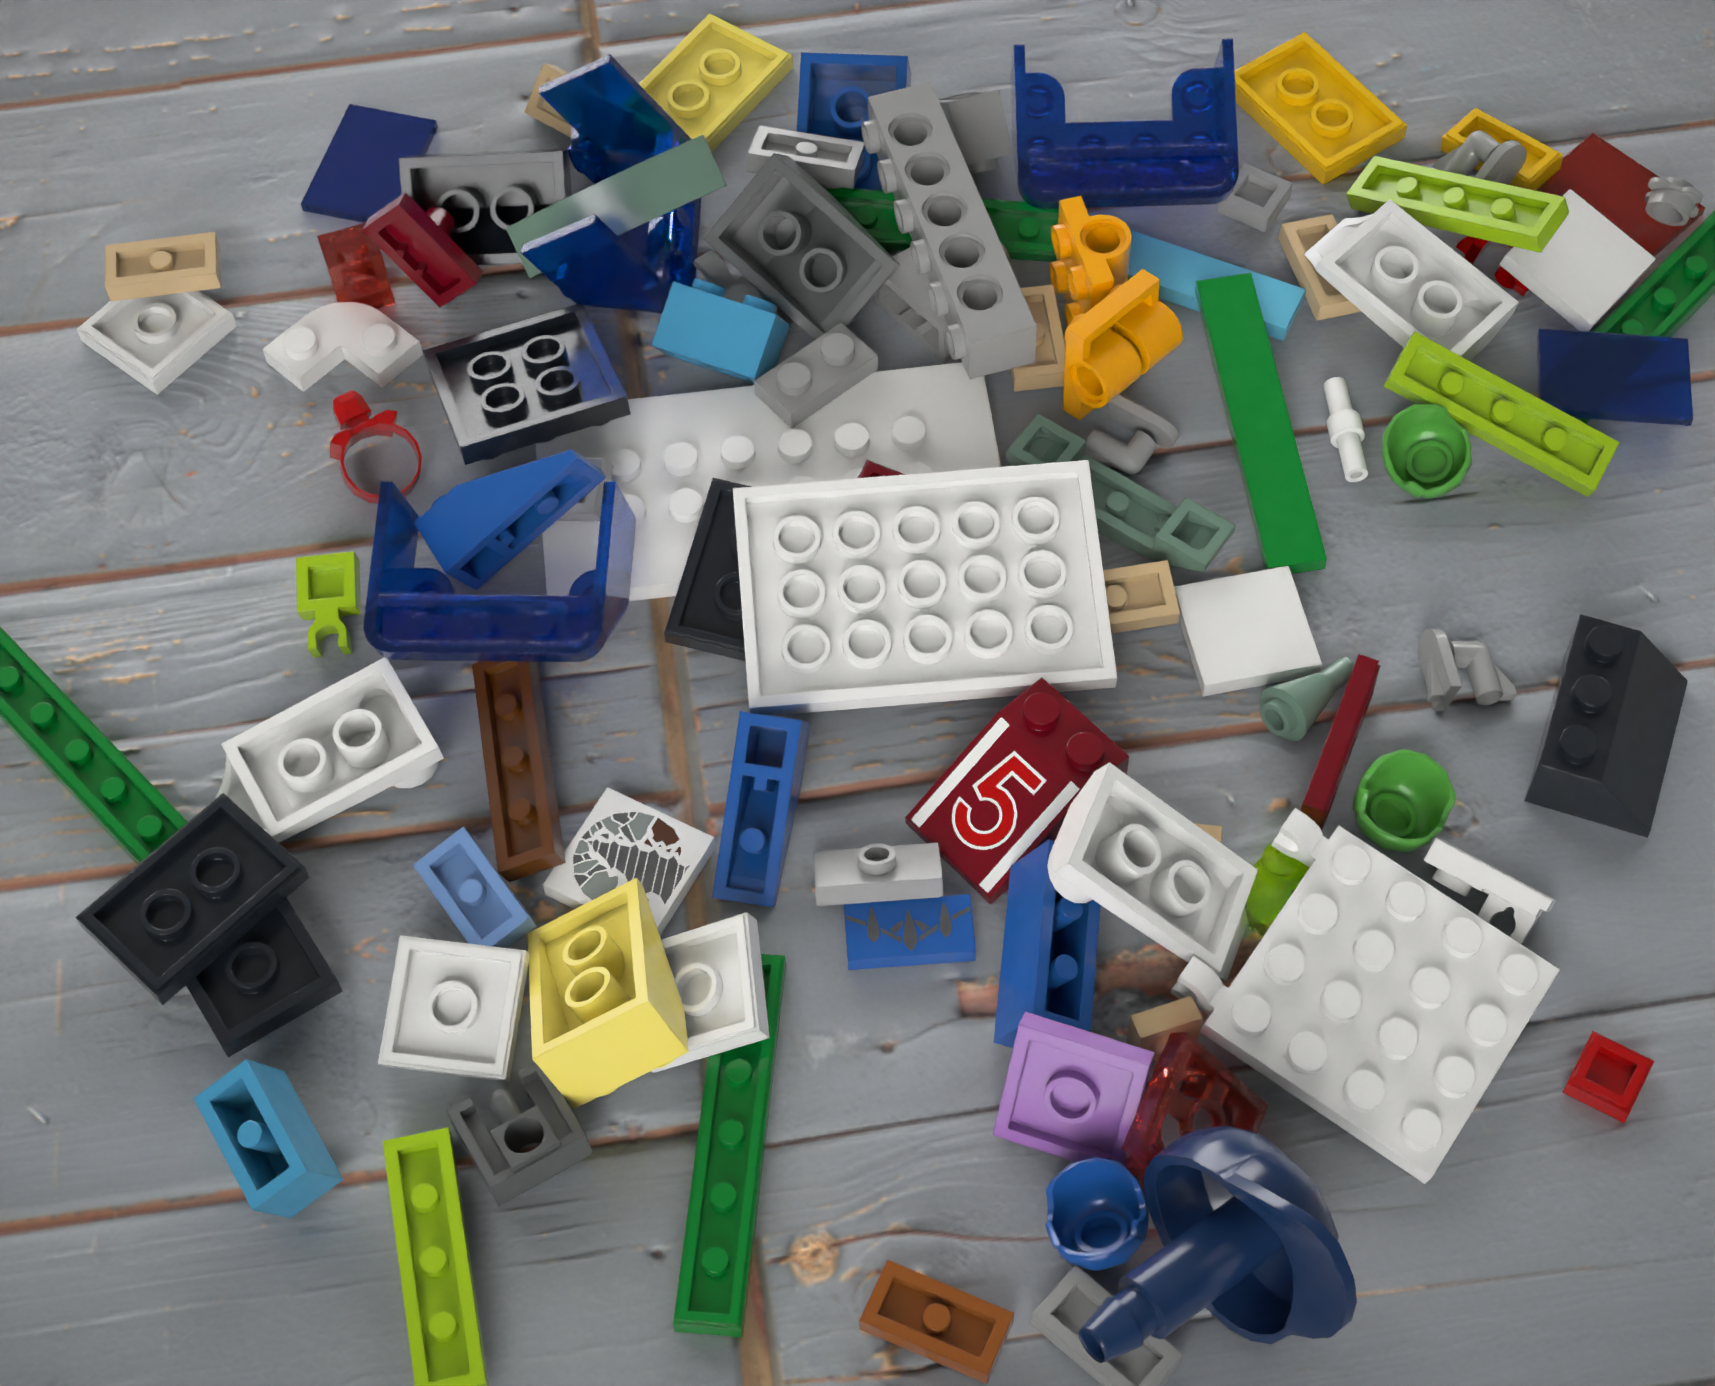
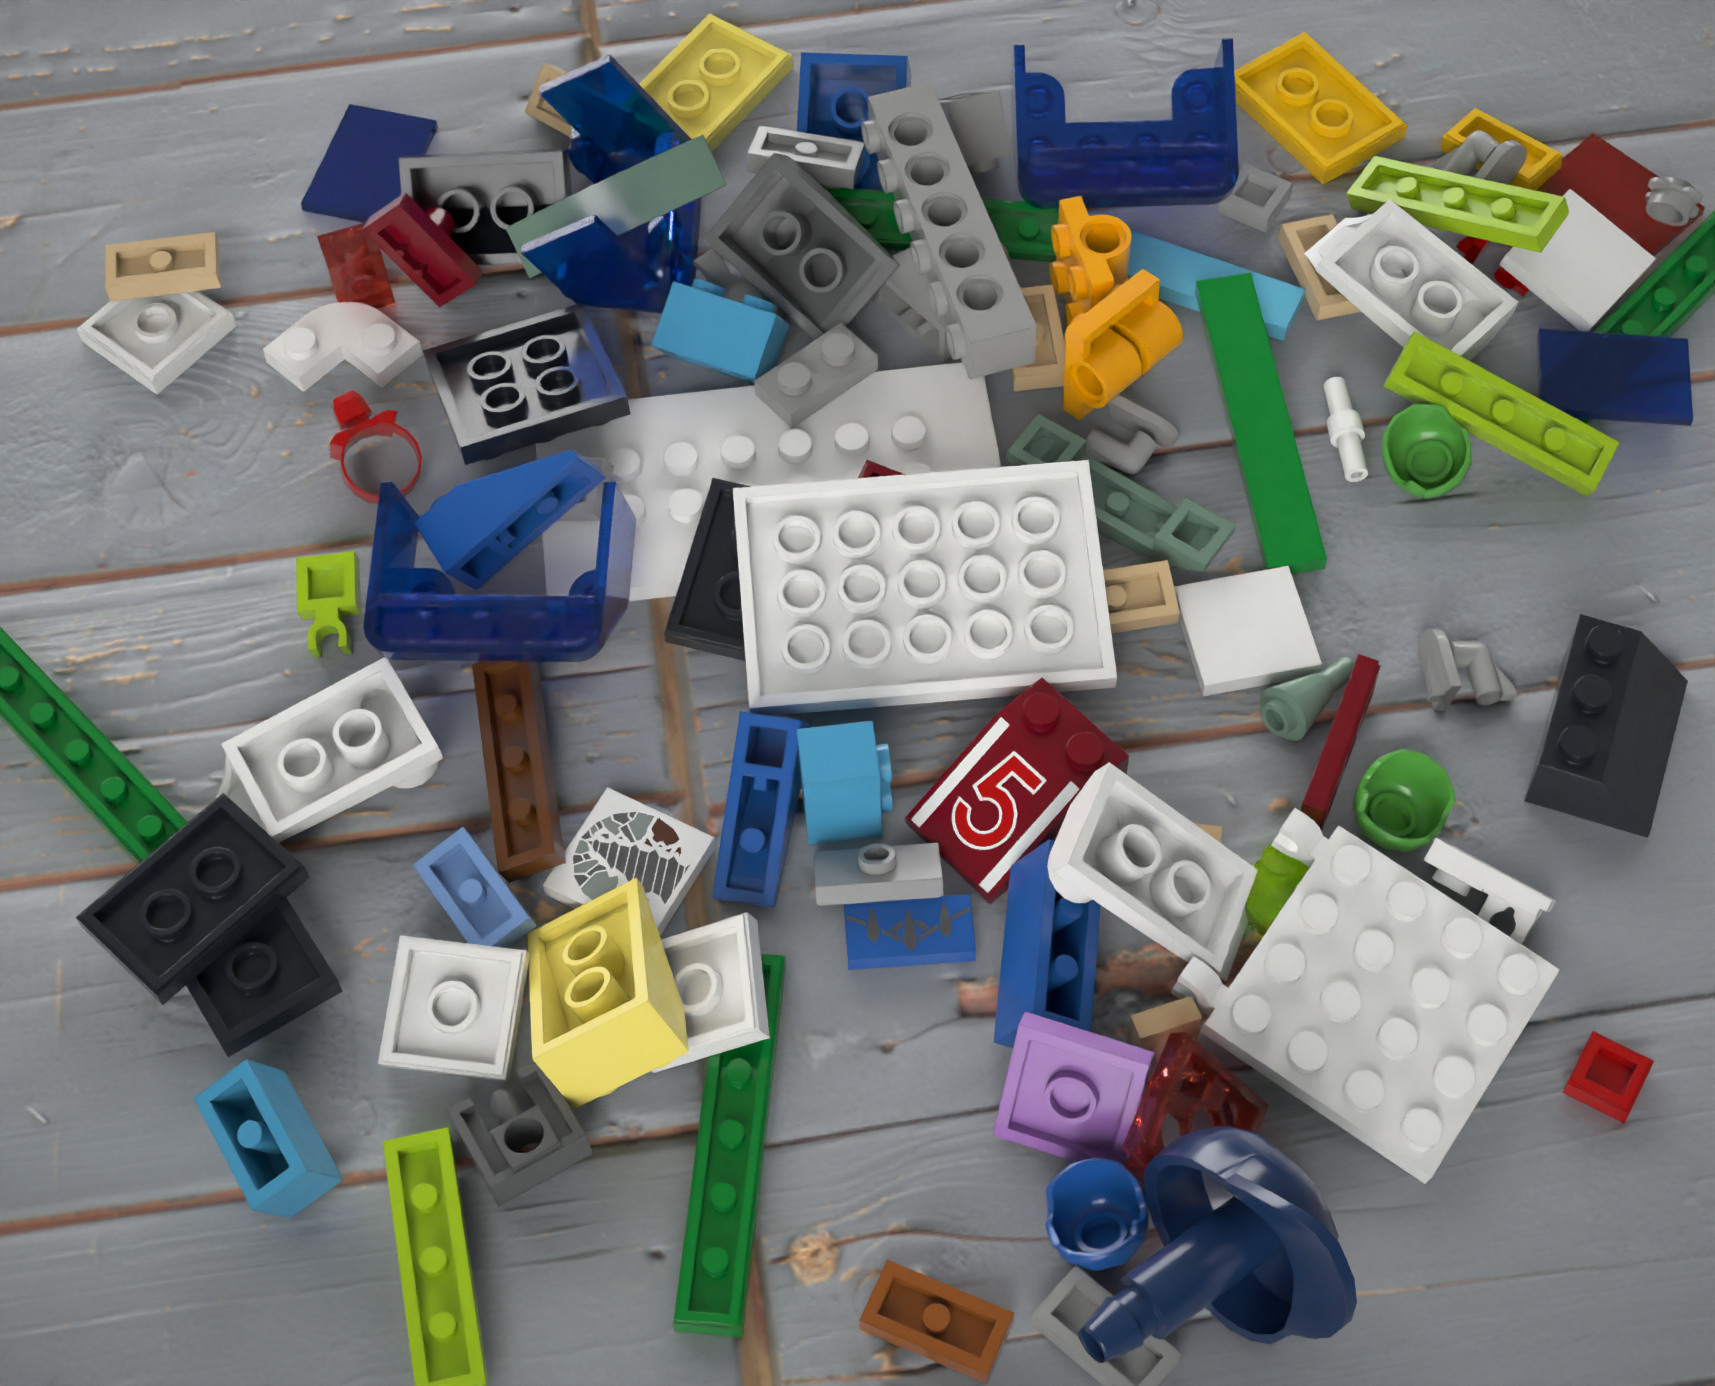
none -> dark azure brick [797,721,893,845]

